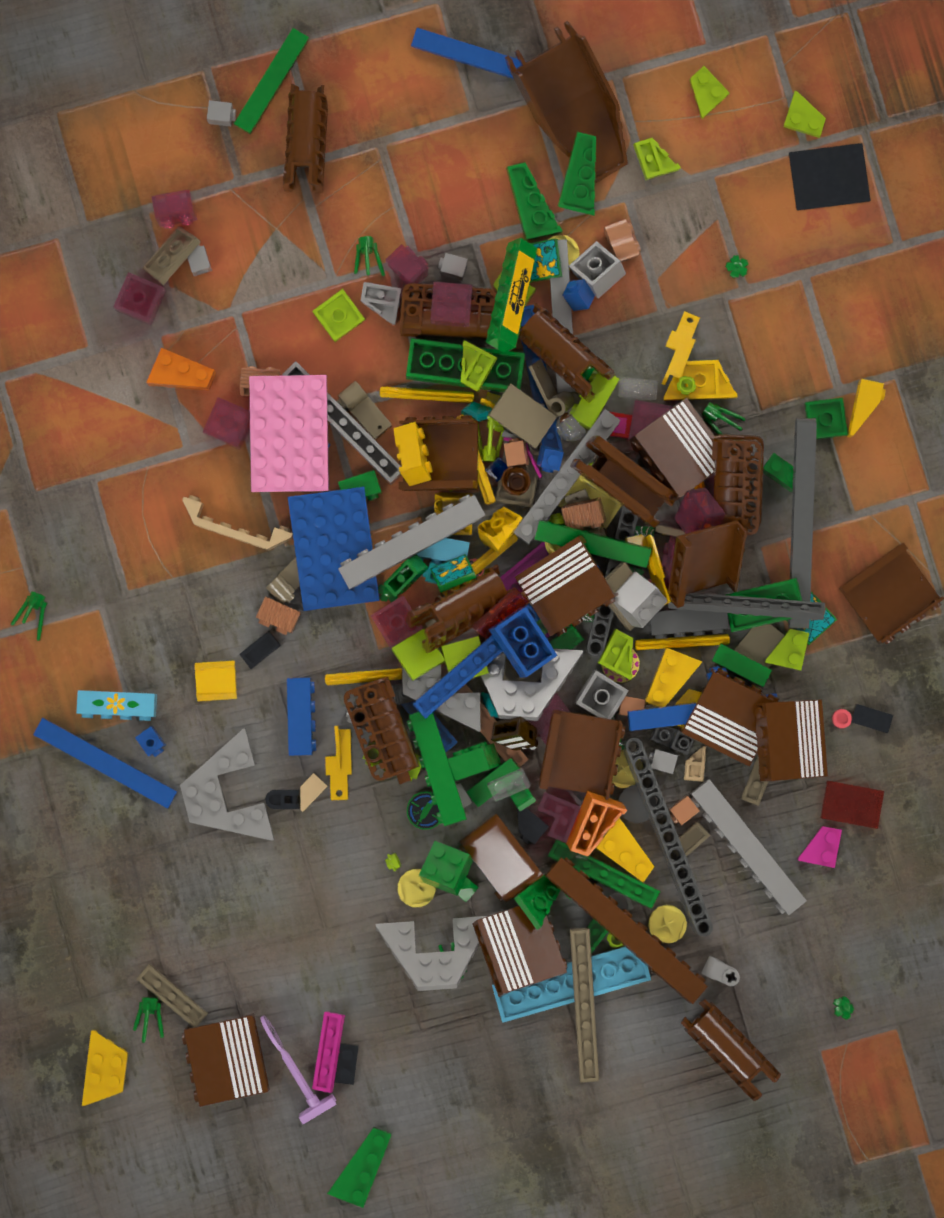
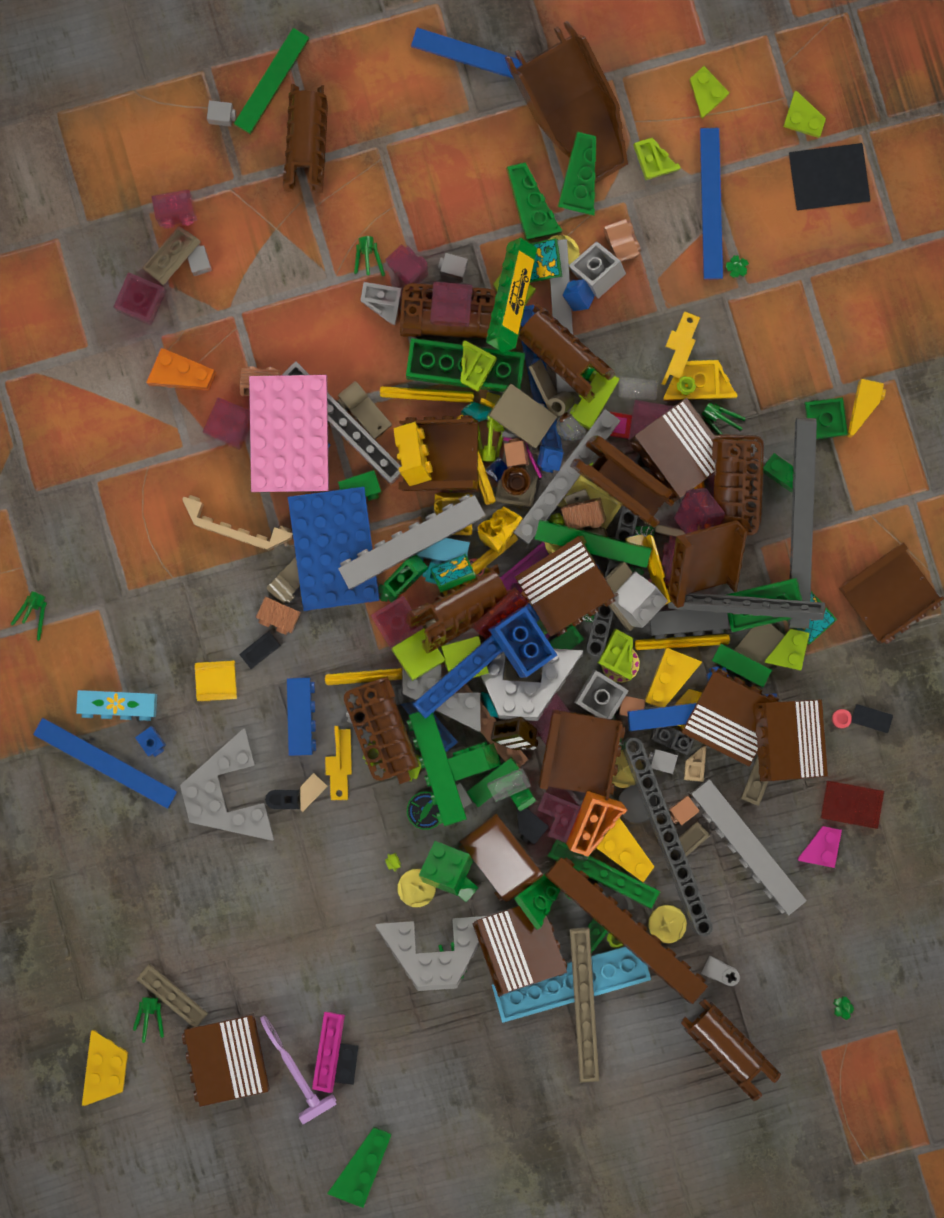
lime tile [312,289,365,342] -> none
none -> blue tile [700,128,723,280]

